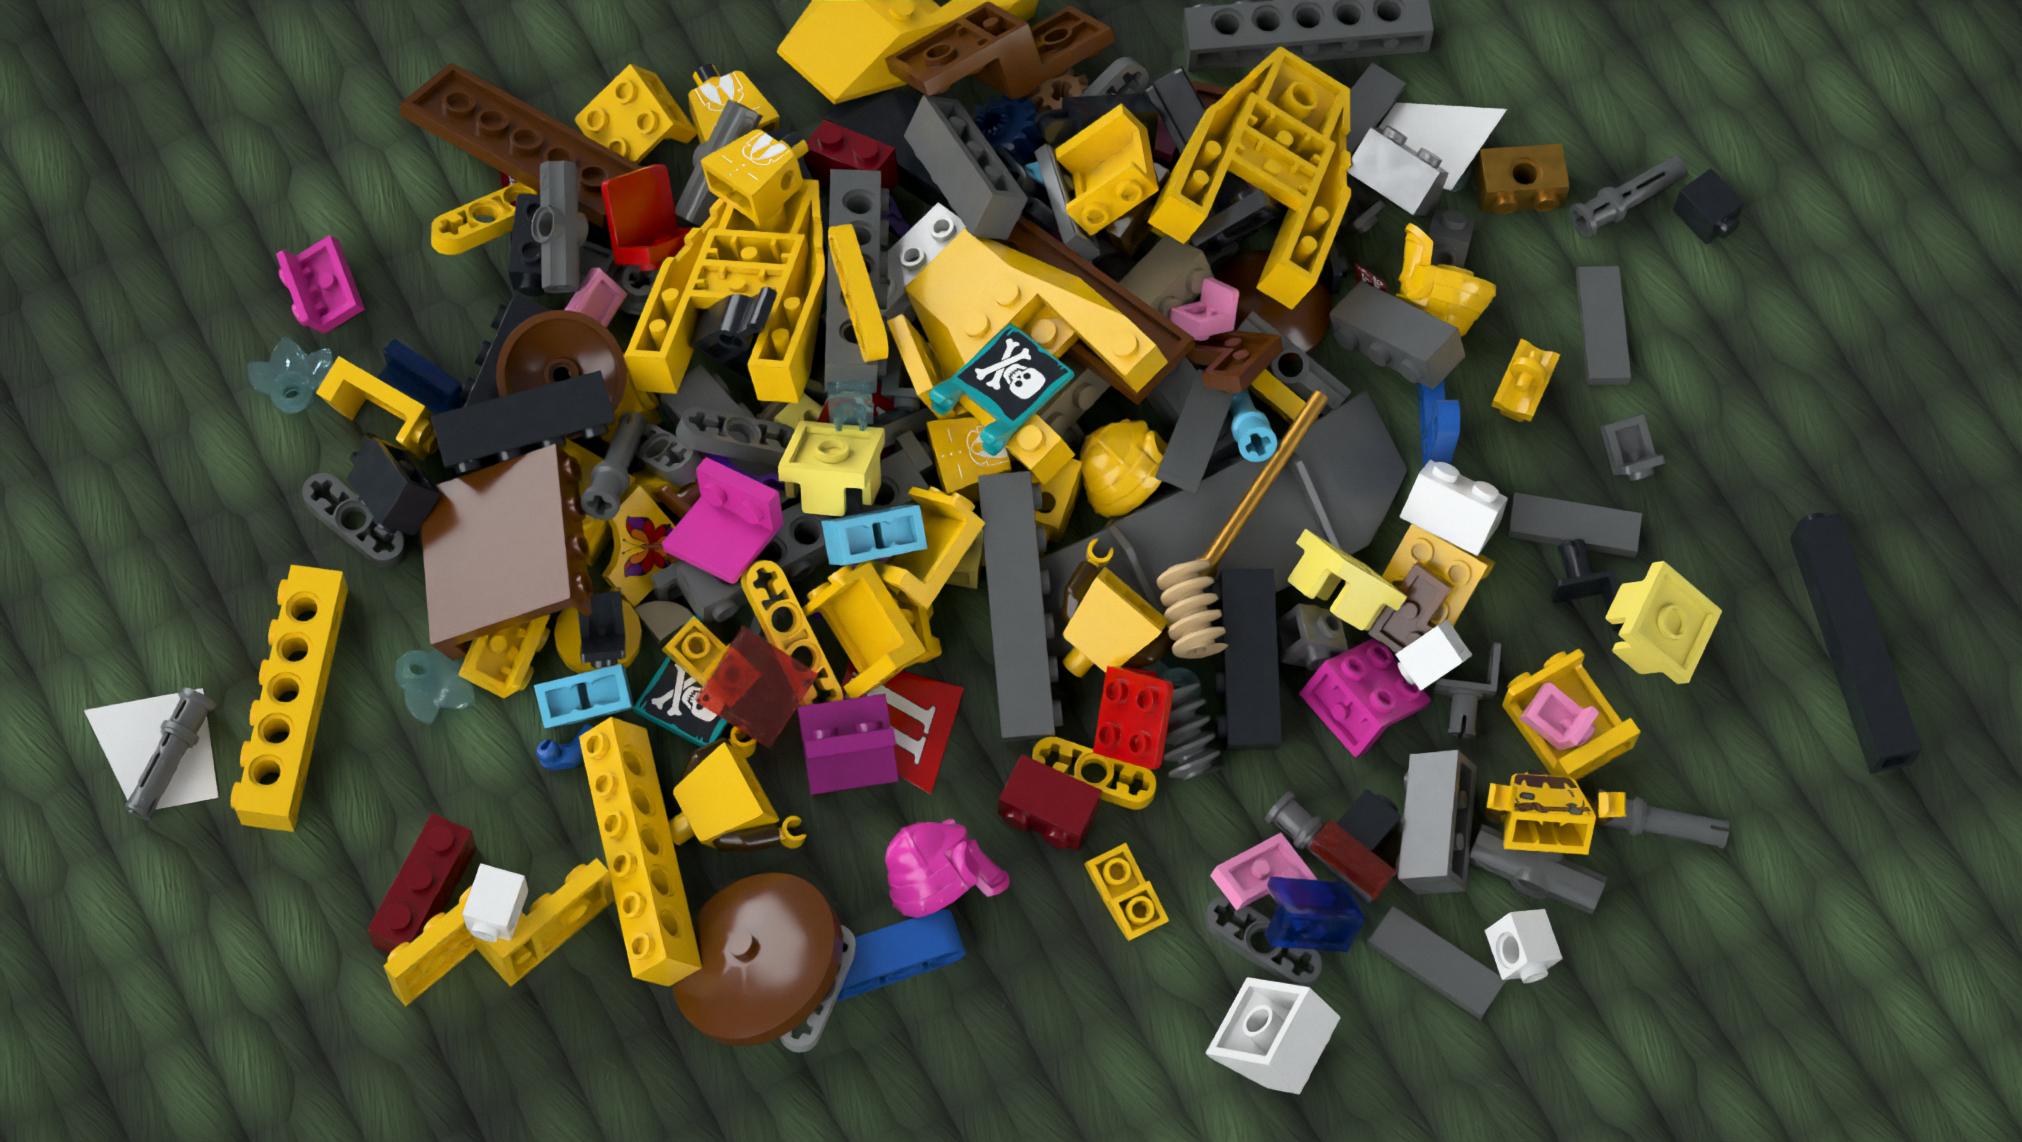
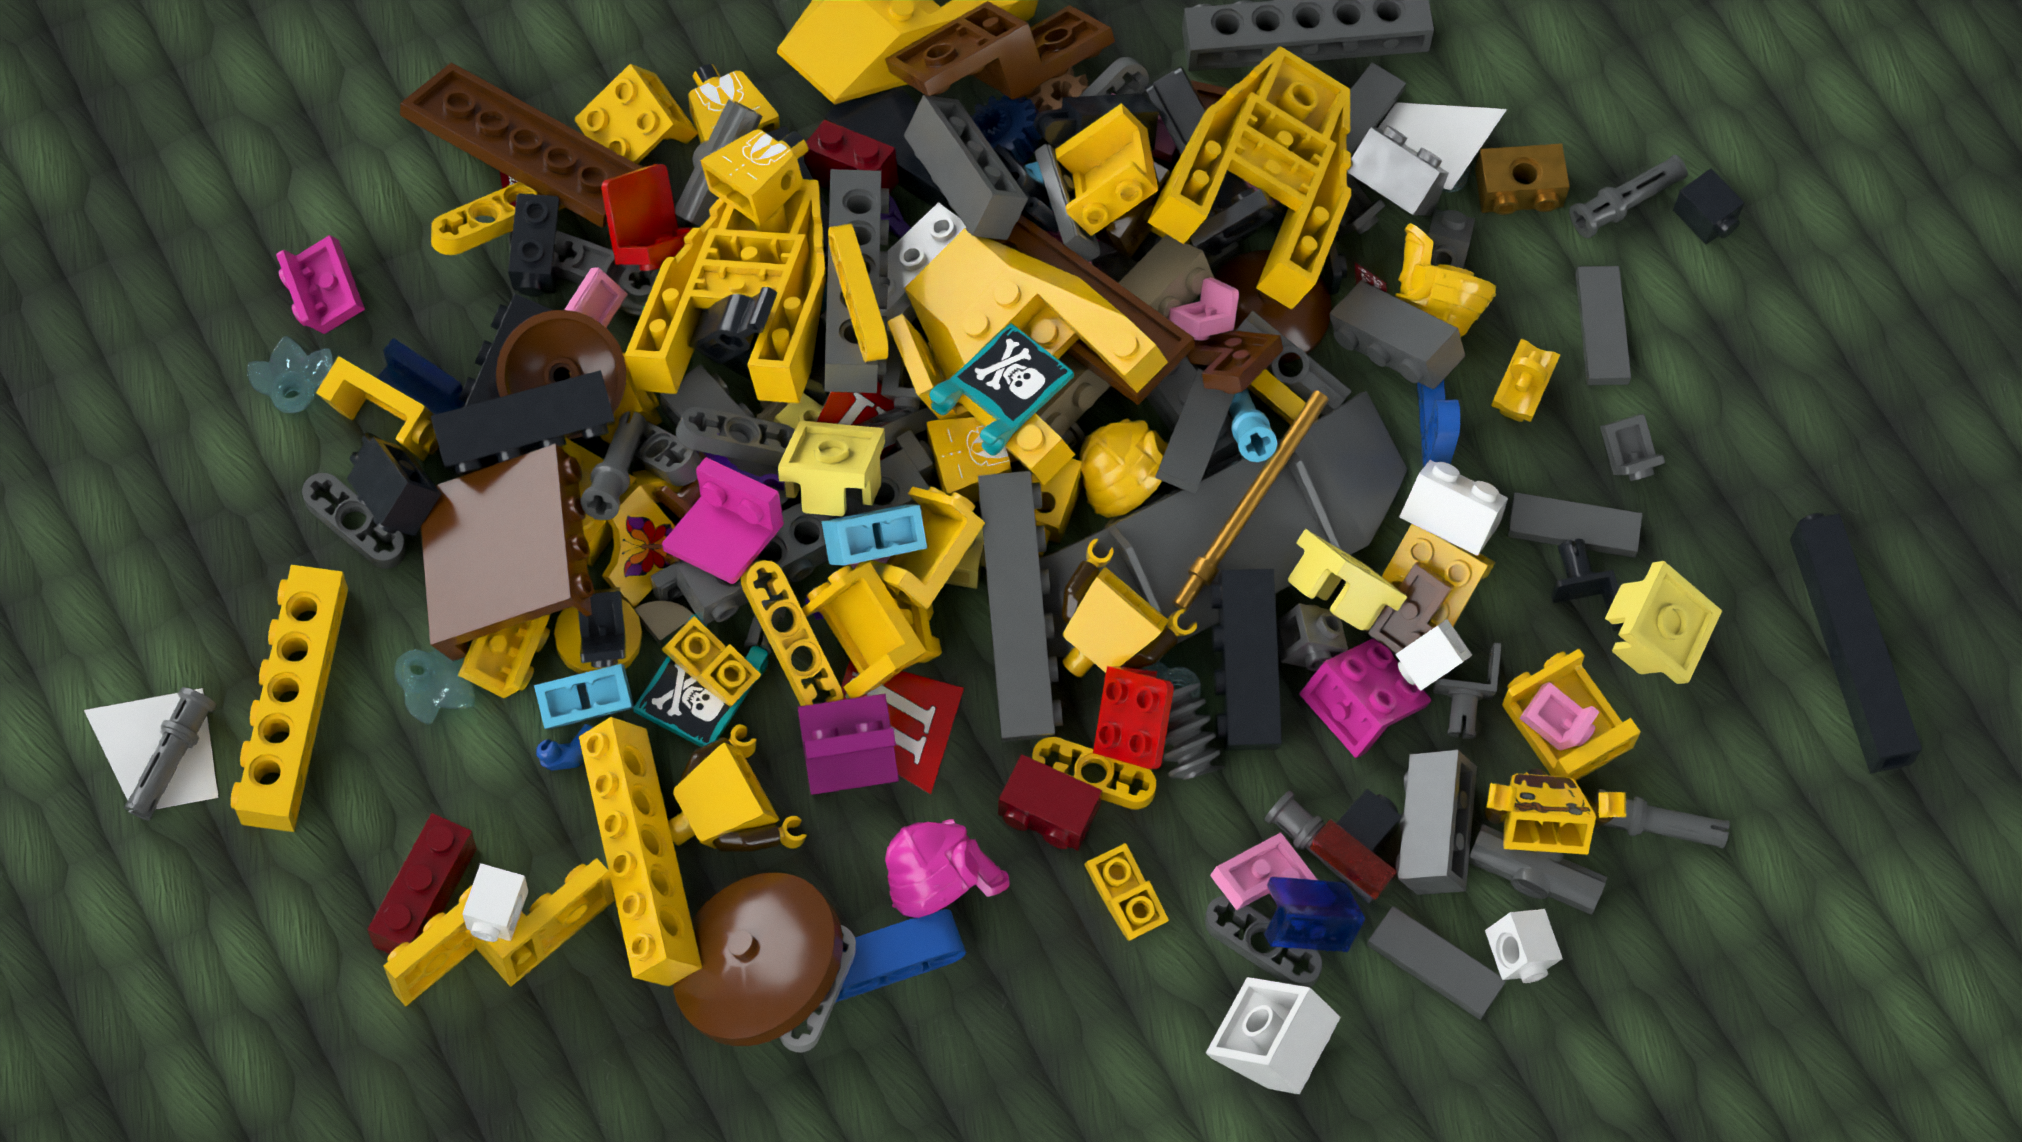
dark grey piece [531,160,589,294] -> none
clear red tile [694,625,819,749] -> none
clear light blue tile [828,381,874,431] -> none
tan piece [1157,560,1228,659] -> none

